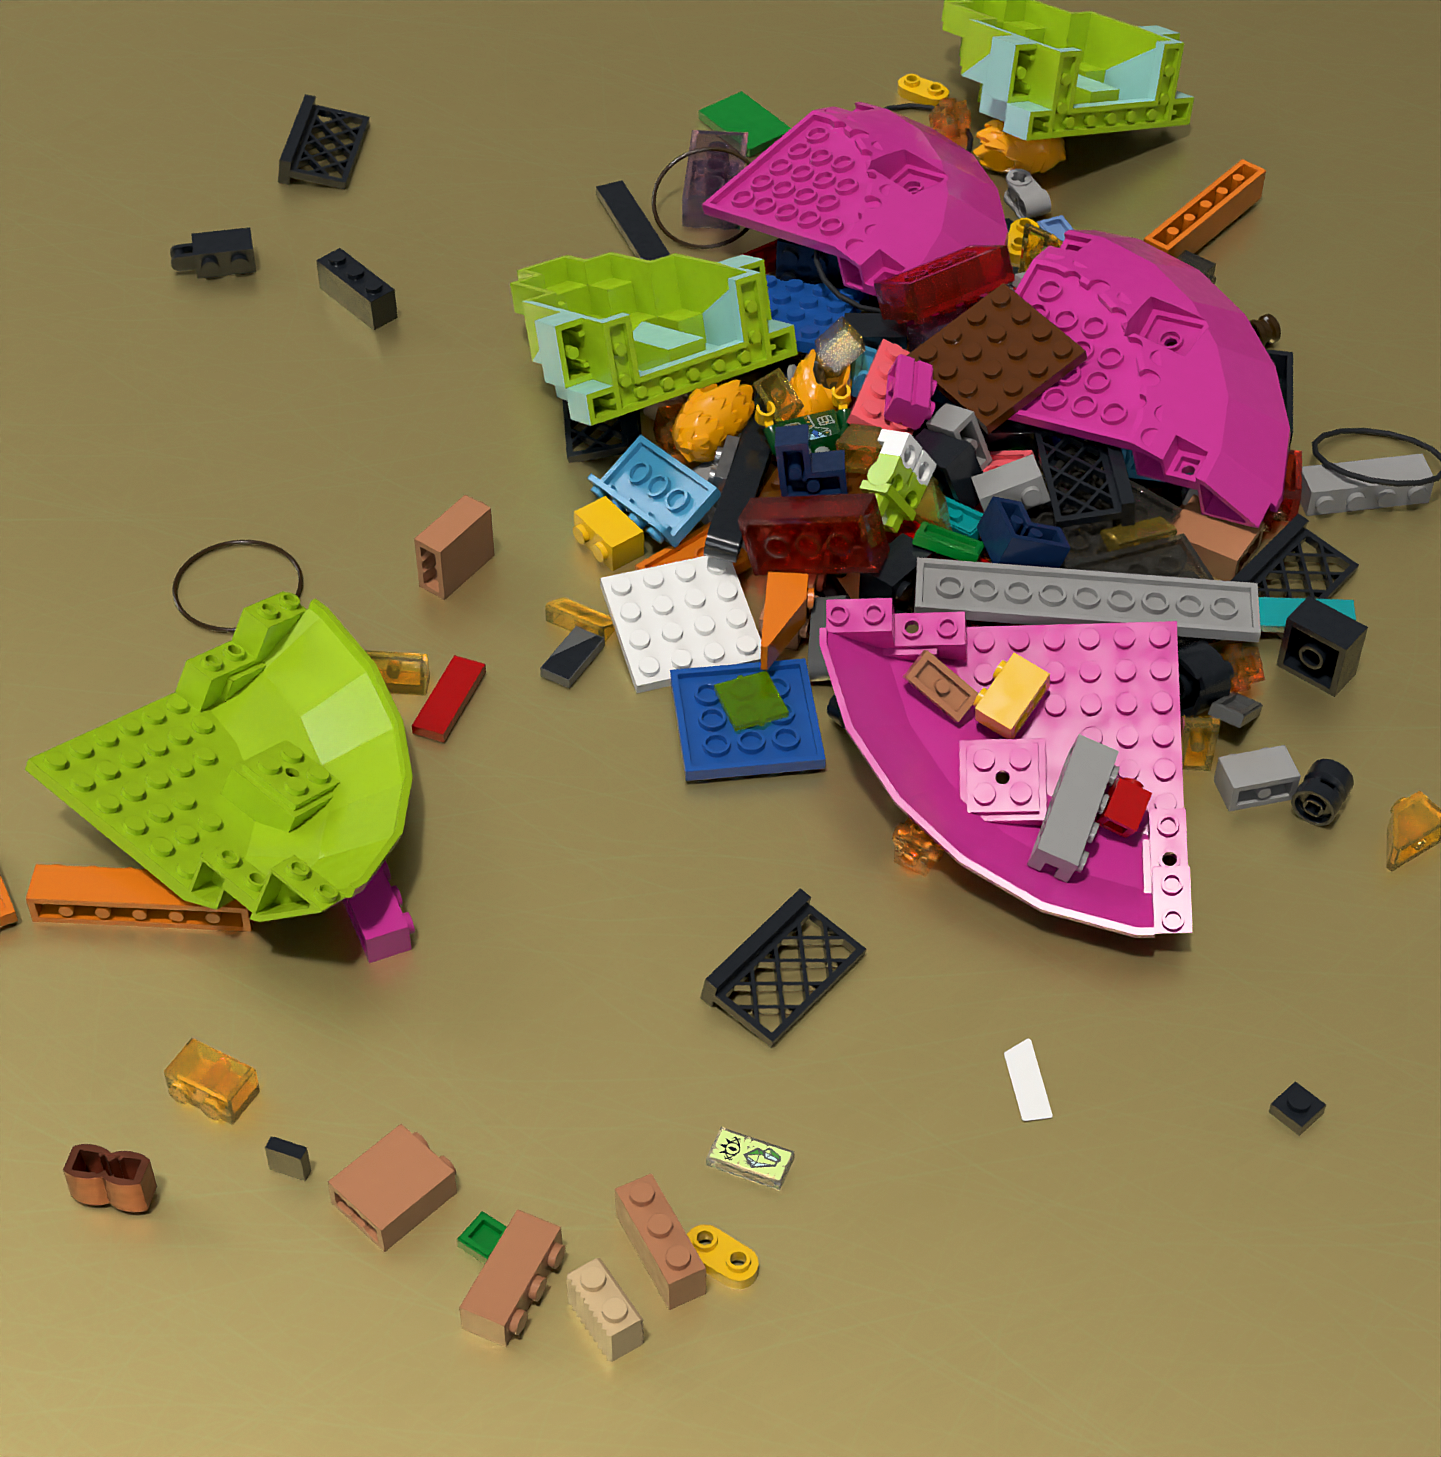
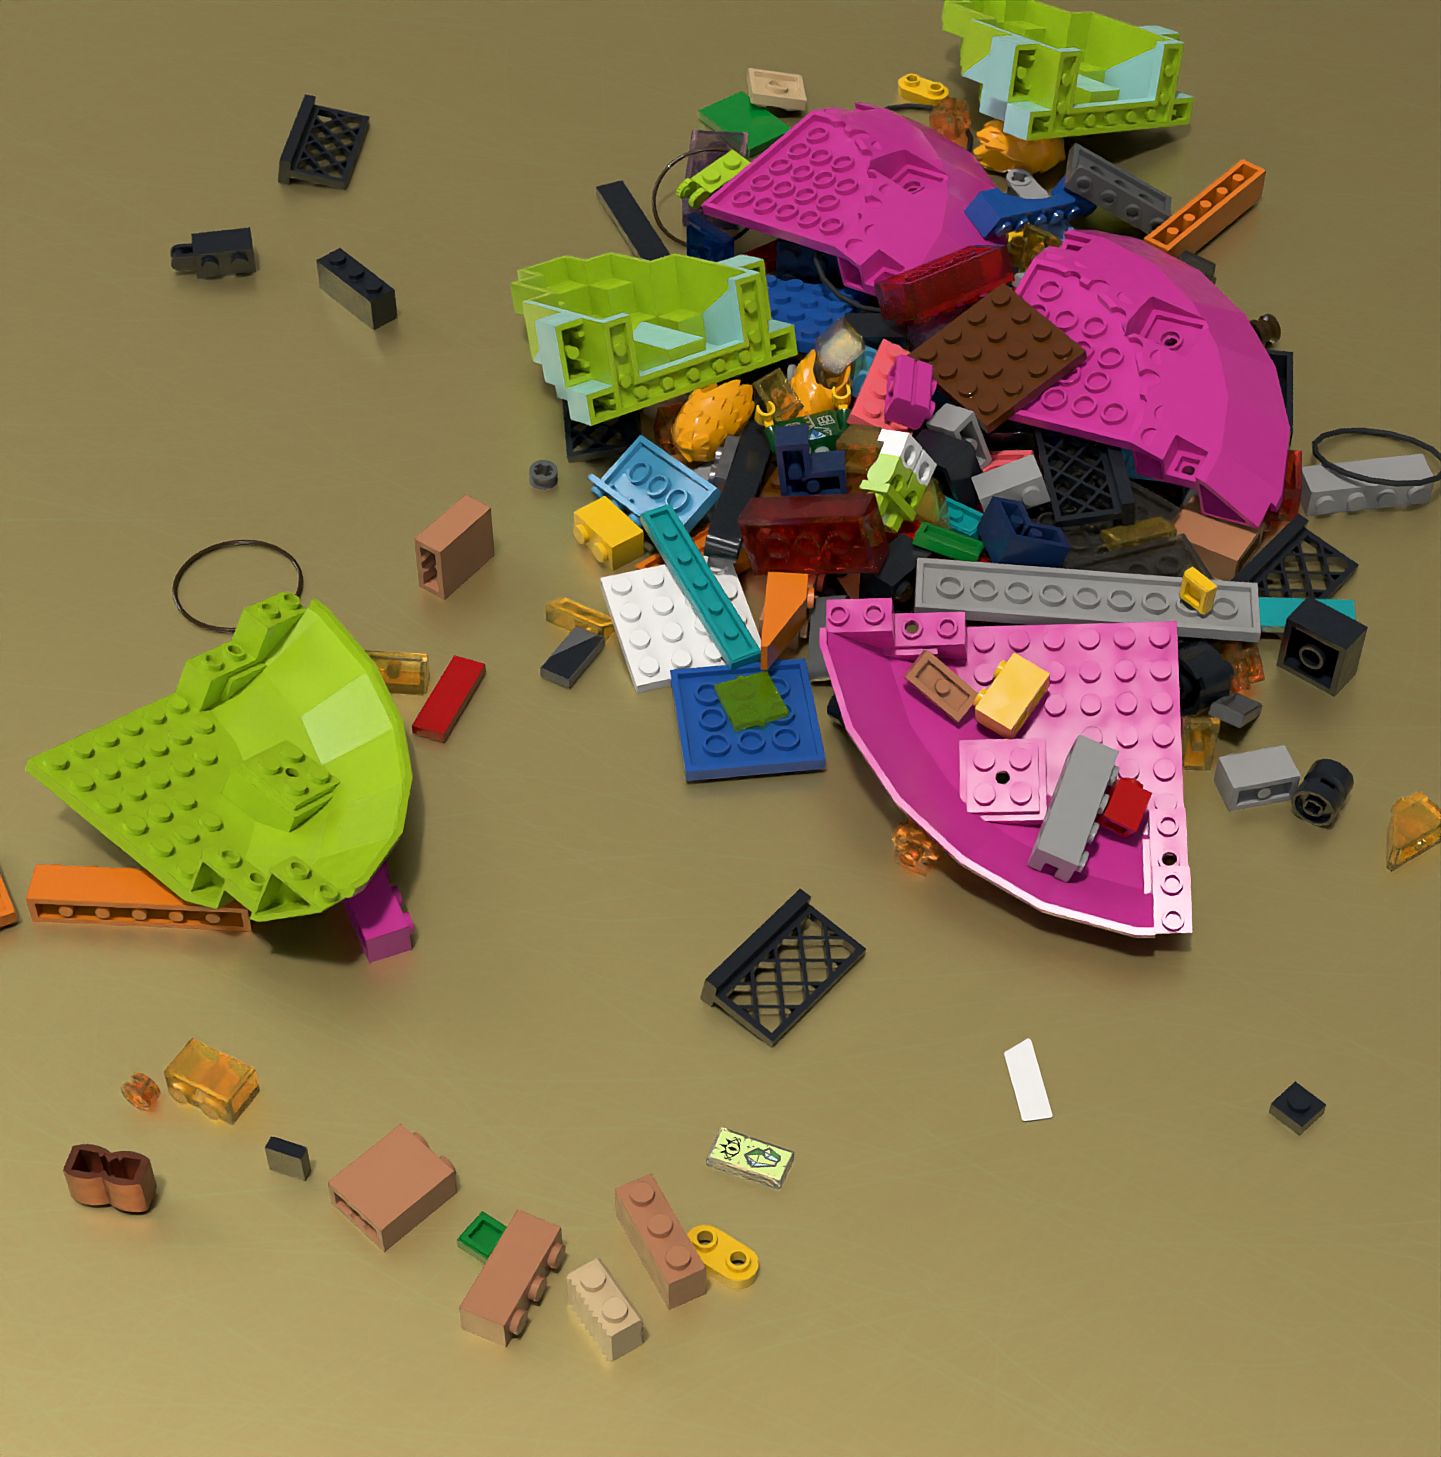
none -> clear orange bush [121,1072,161,1111]
none -> dark grey bush [529,460,558,490]
none -> teal tile [640,503,761,670]
none -> lime hinge [676,149,751,209]
none -> clear blue tile [686,212,734,262]
none -> tan plate [746,68,807,111]
none -> blue arch [964,176,1097,238]
none -> dark grey bracket [1064,143,1172,234]
none -> yellow tile [1179,566,1218,615]

